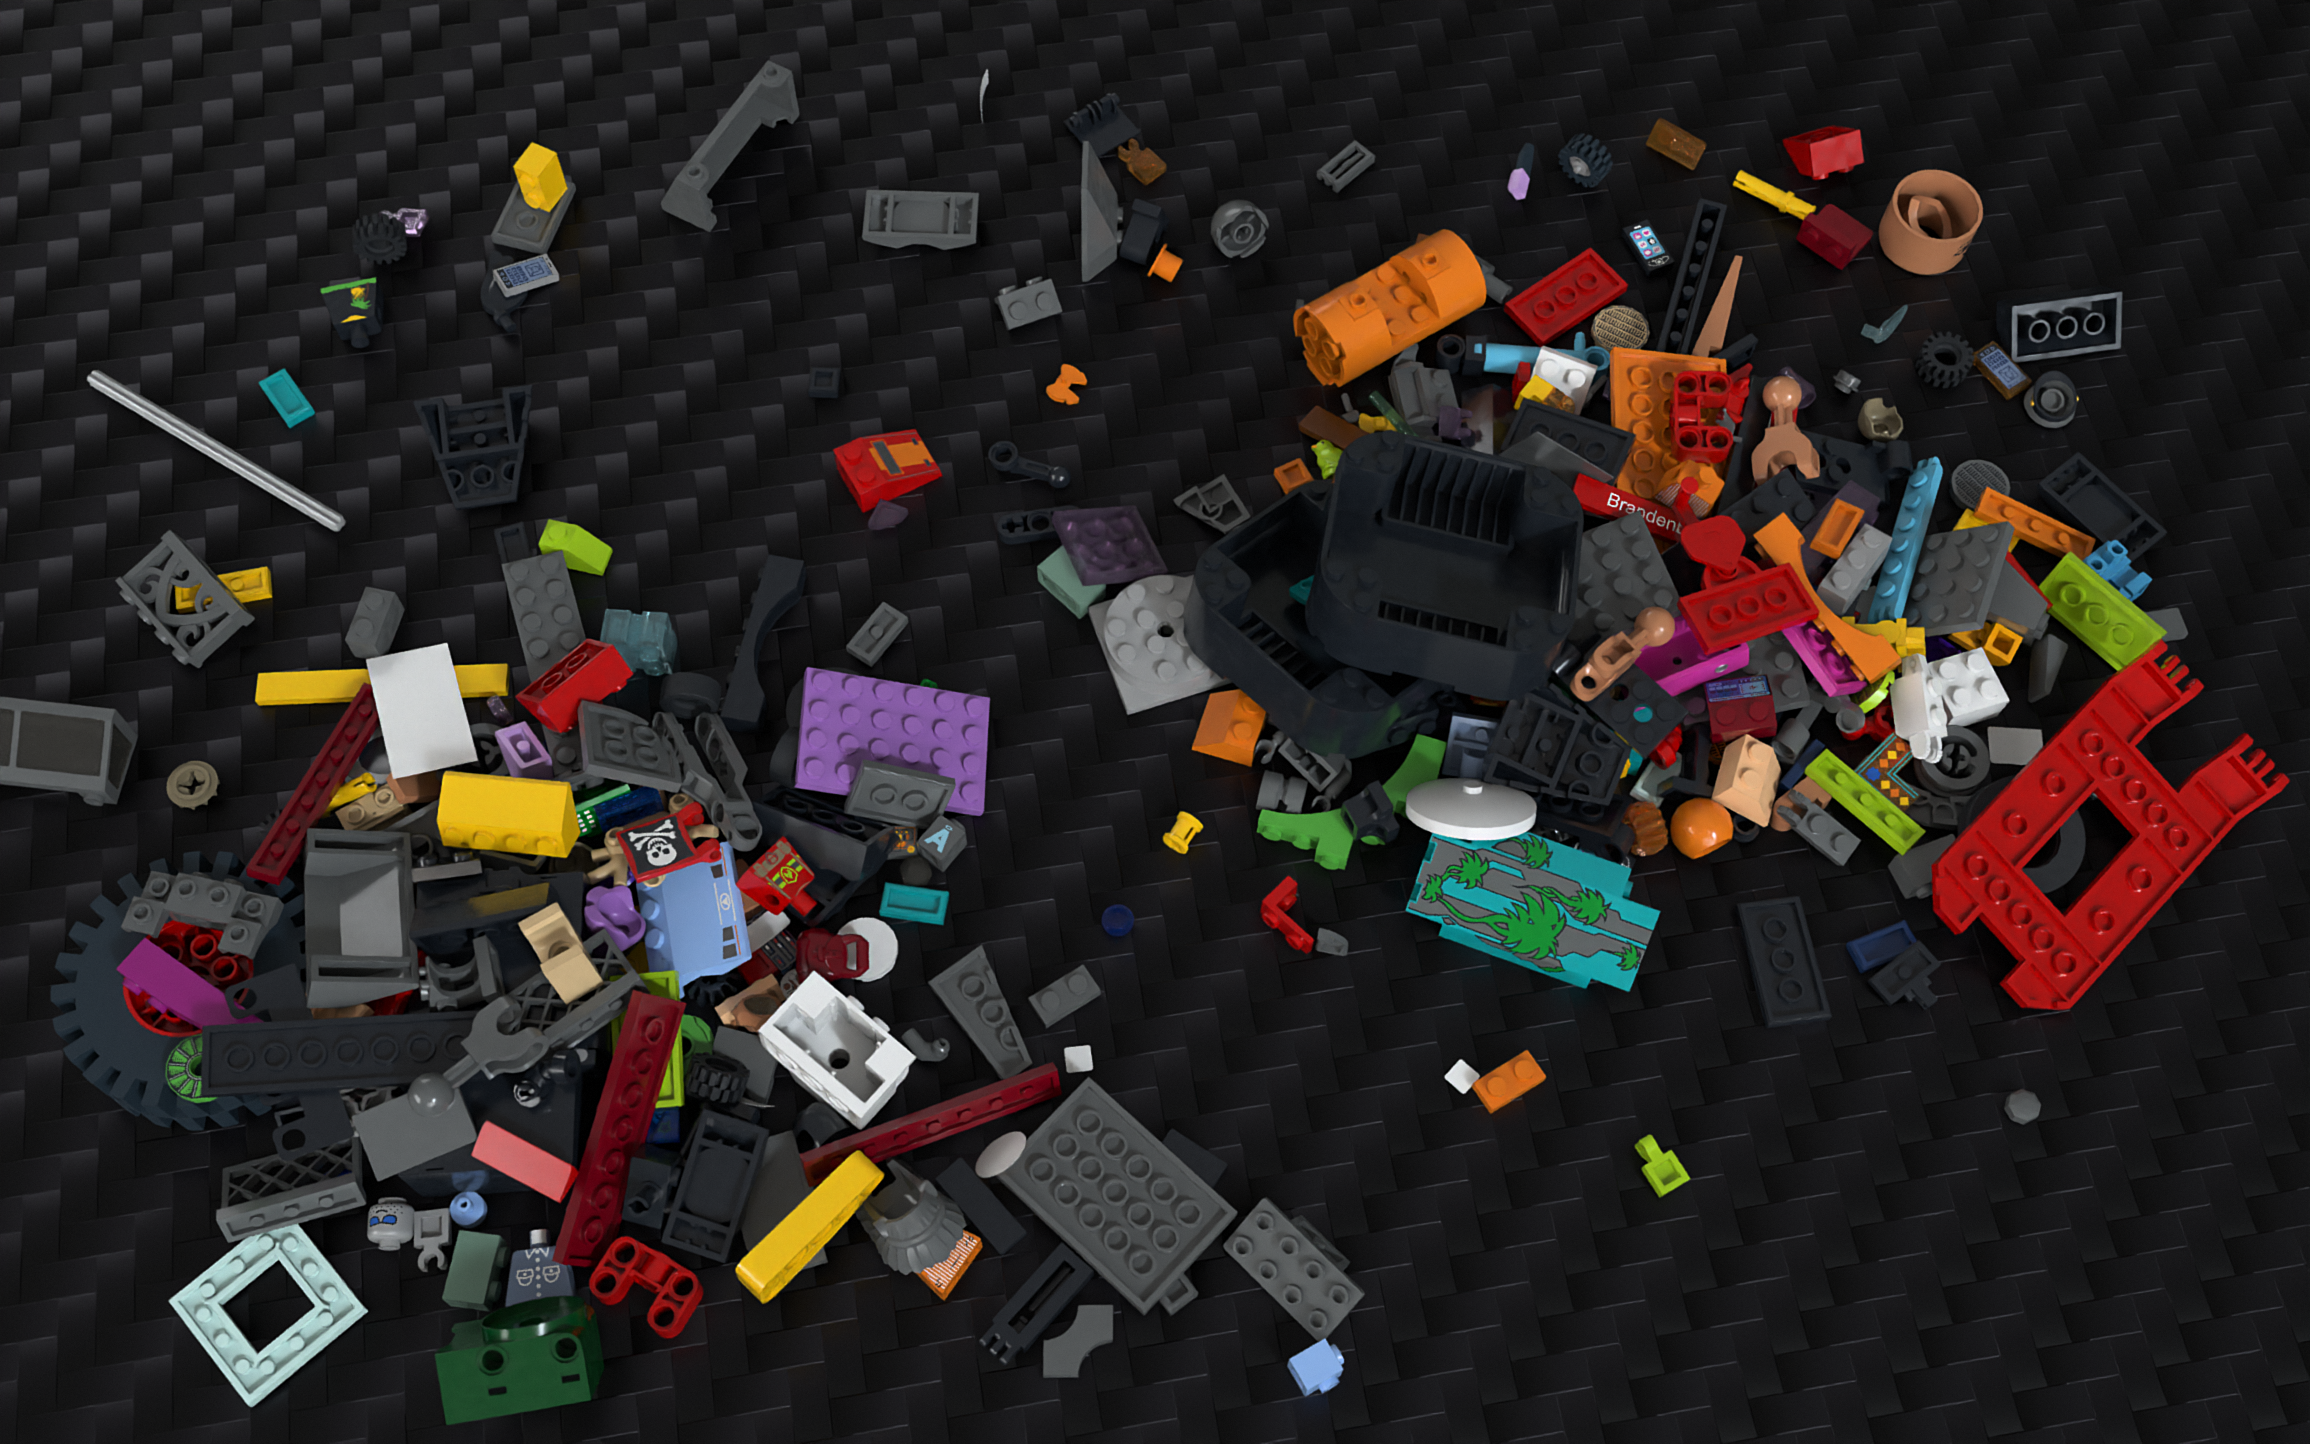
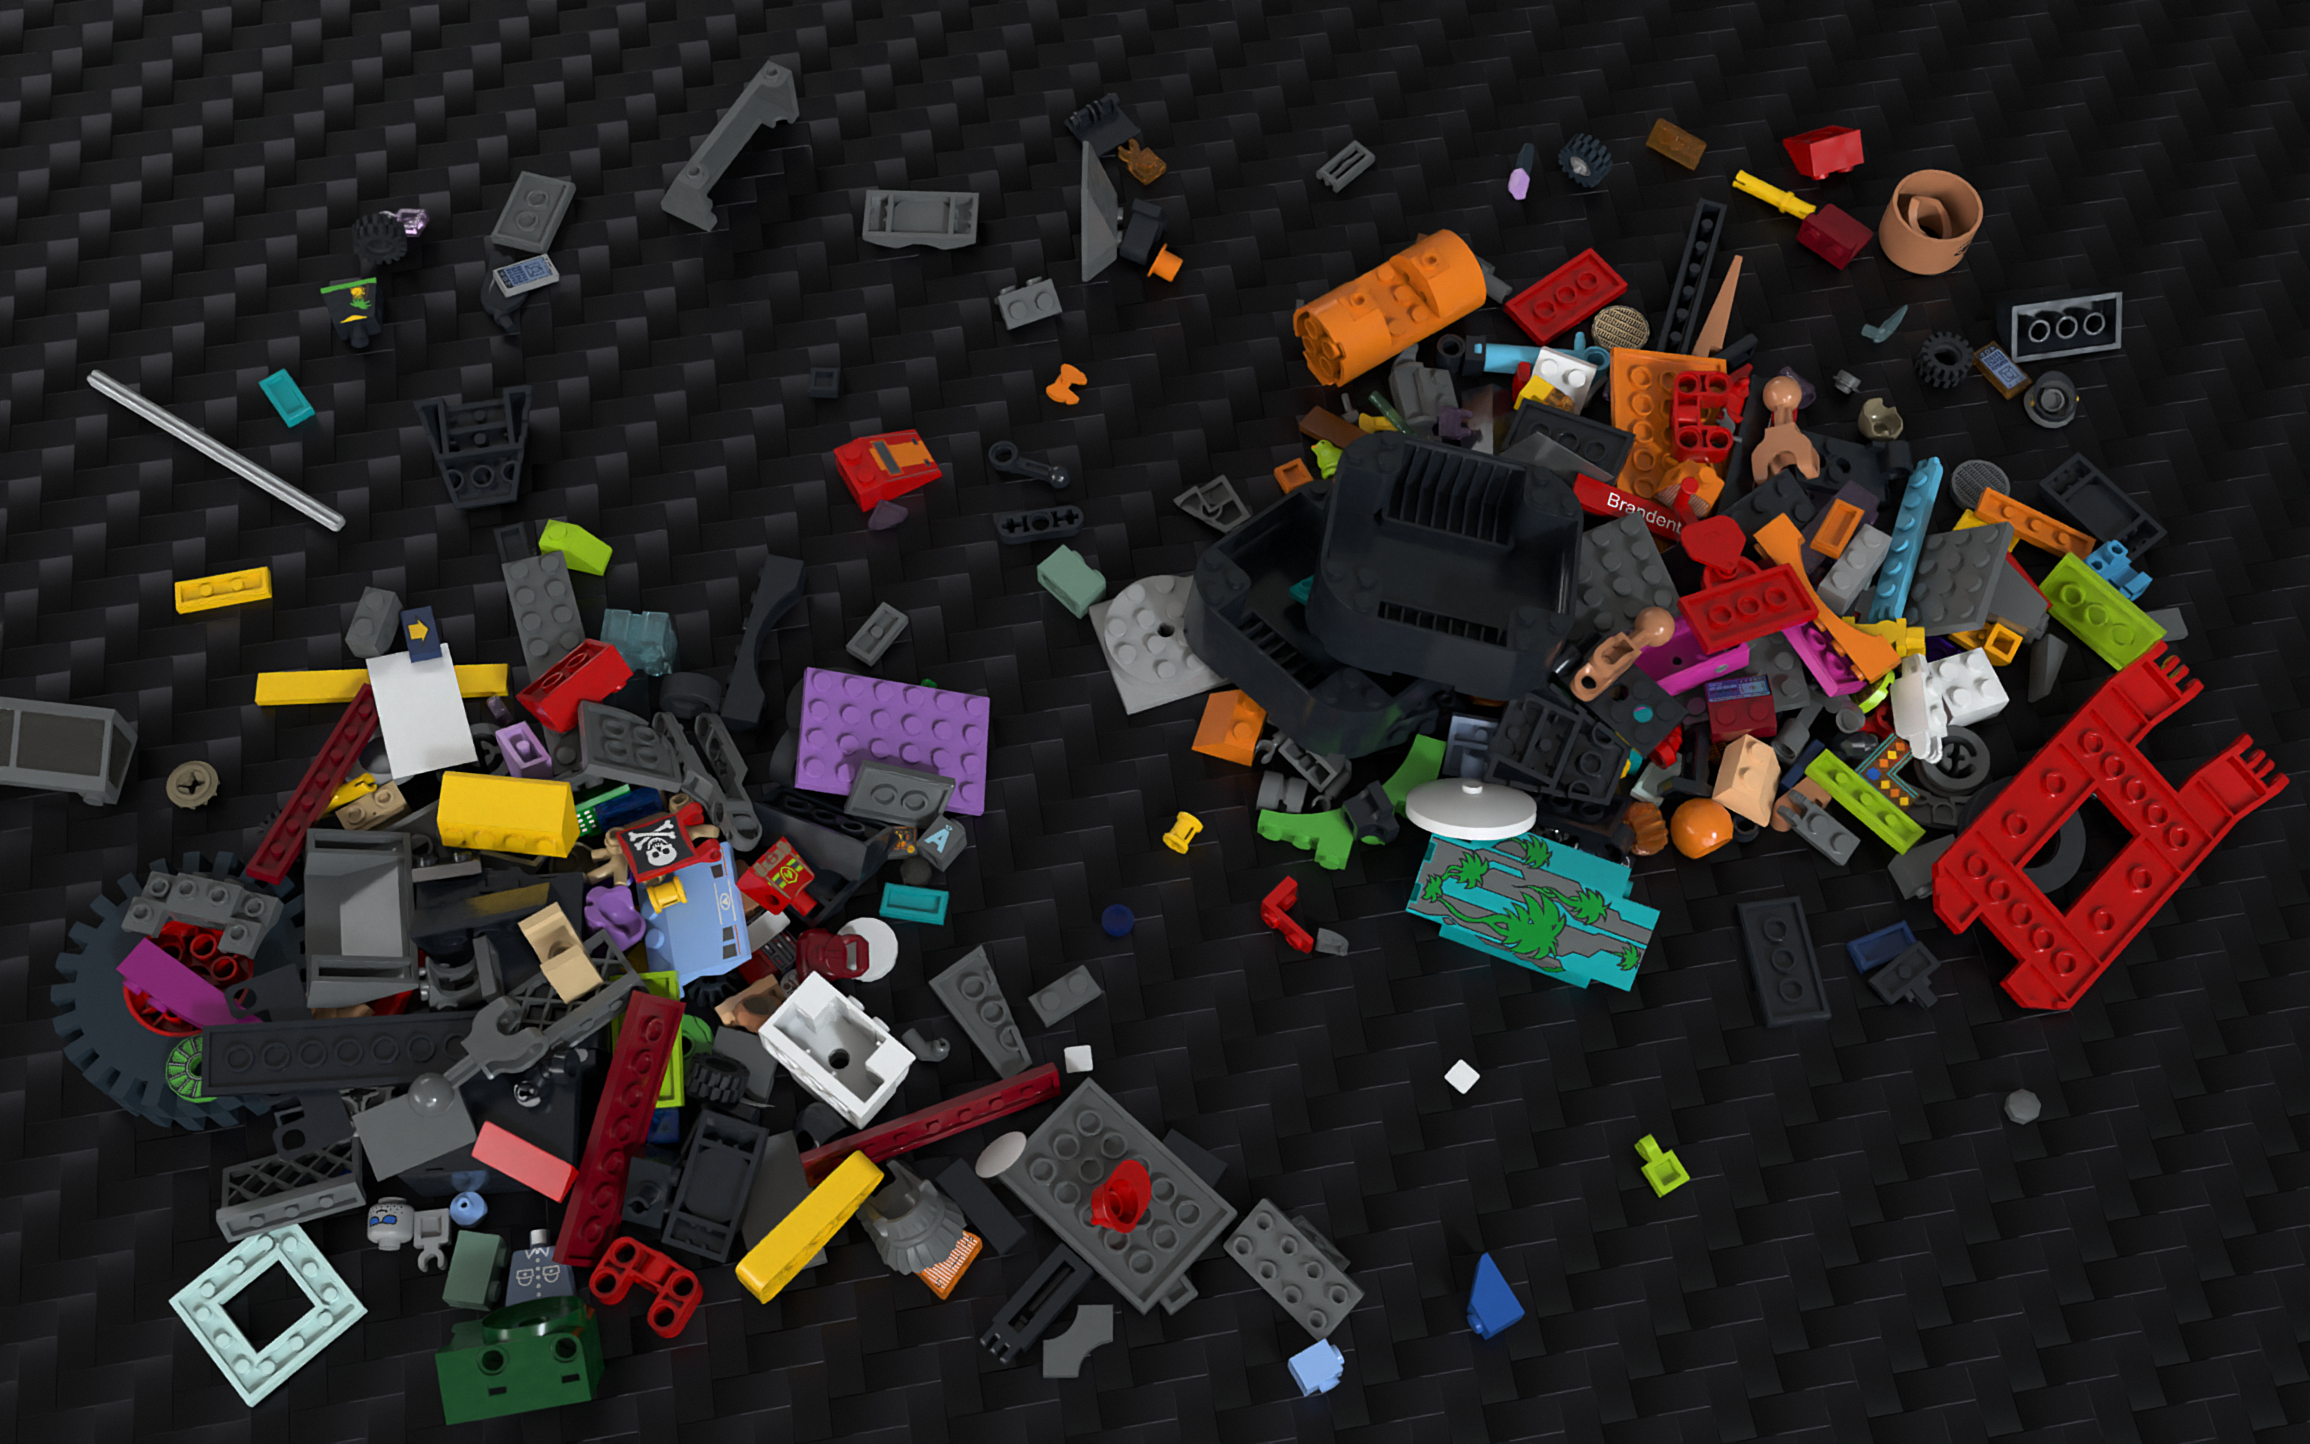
dark grey fence [115,530,255,668] -> none
nougat tile [386,770,442,804] -> none
yellow brick [513,142,567,212] -> none
white sticker [980,69,988,119] -> none
clear purple plate [1051,505,1168,586] -> none
dark grey cylinder [1211,200,1269,258] -> none
orange plate [1472,1050,1546,1114] -> none
tile [1621,220,1674,277] -> none
white sticker [1987,727,2043,765] -> none
none -> dark blue tile [400,606,443,663]
none -> yellow bush [646,875,688,914]
none -> red piece [1090,1159,1152,1234]
none -> blue slope [1467,1252,1525,1340]
none -> black arm [1822,730,1879,766]

